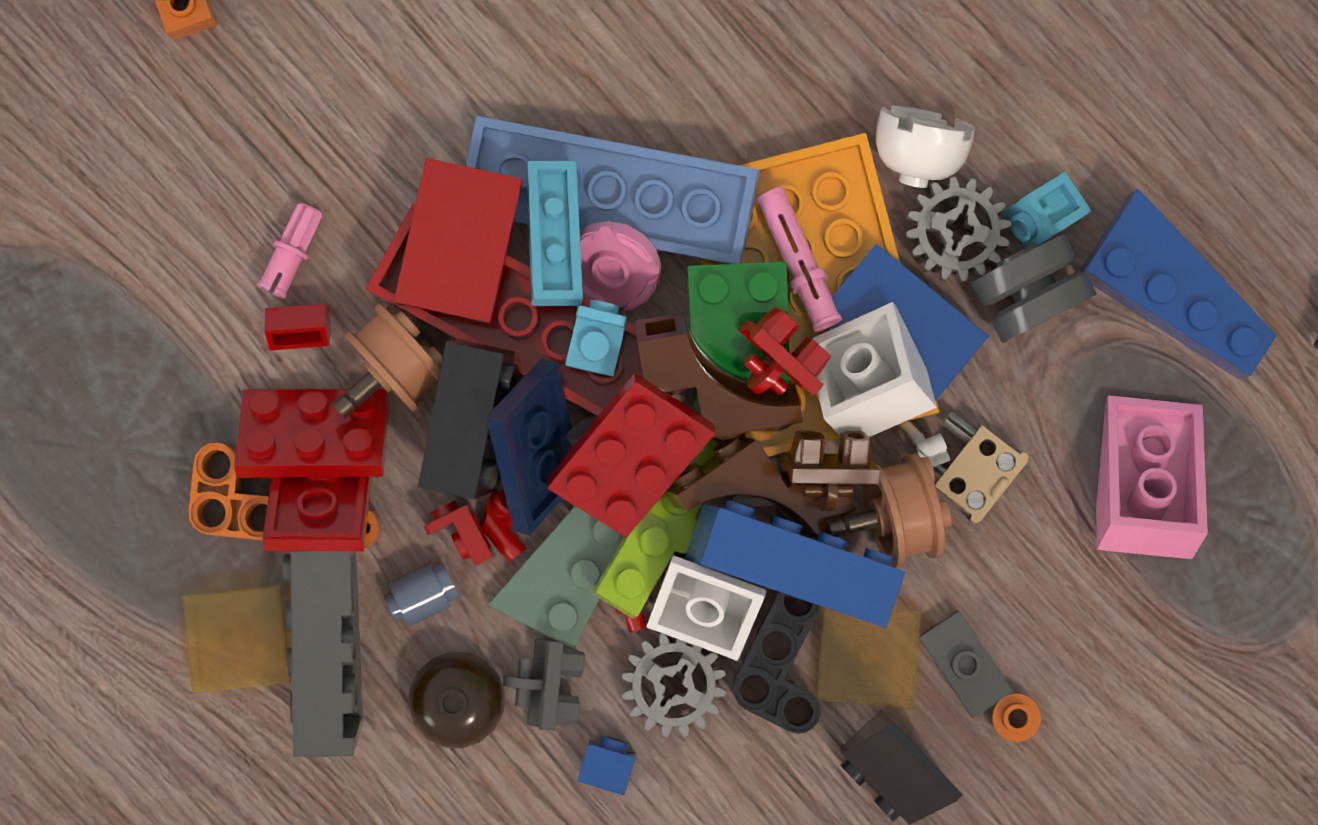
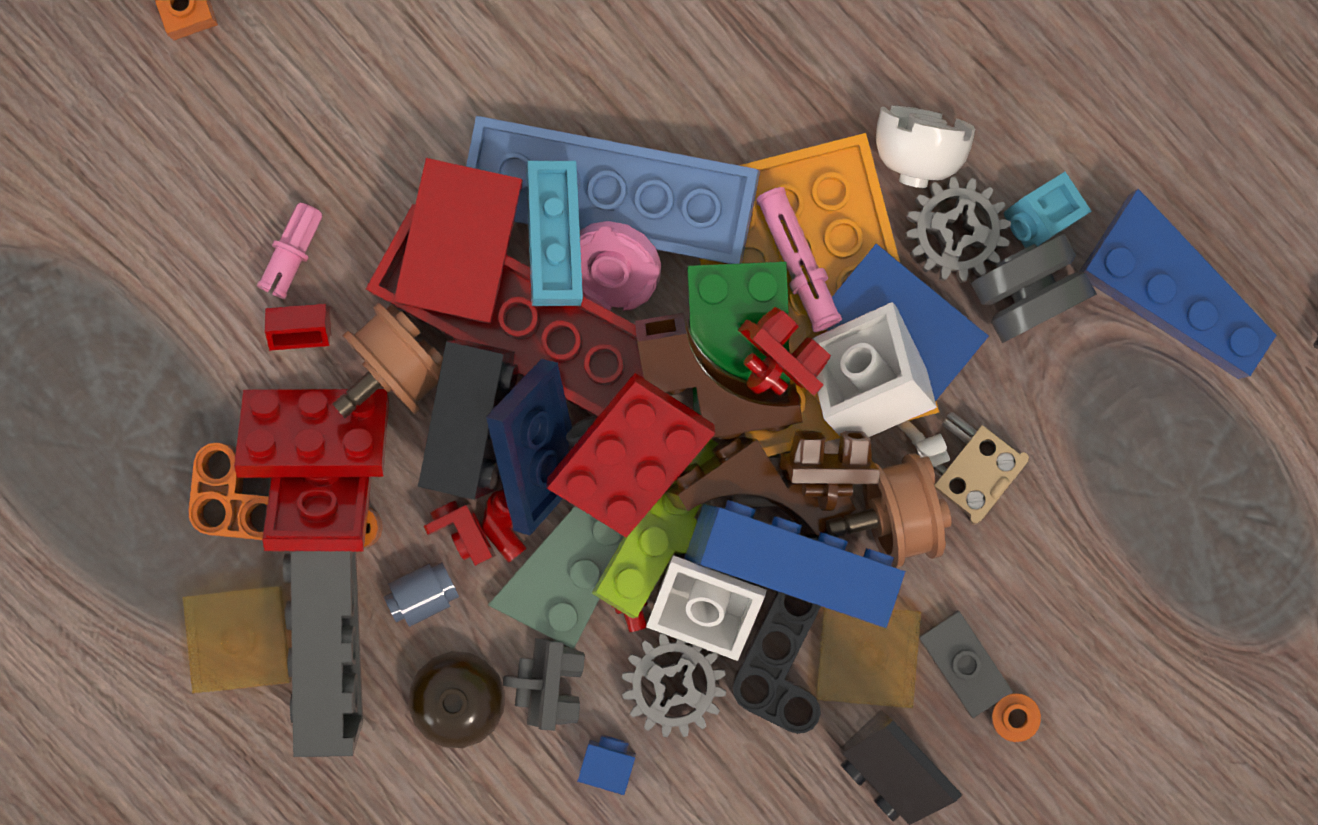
medium azure bracket [565,300,627,378] -> none
bright pink slope [1096,395,1208,559] -> none

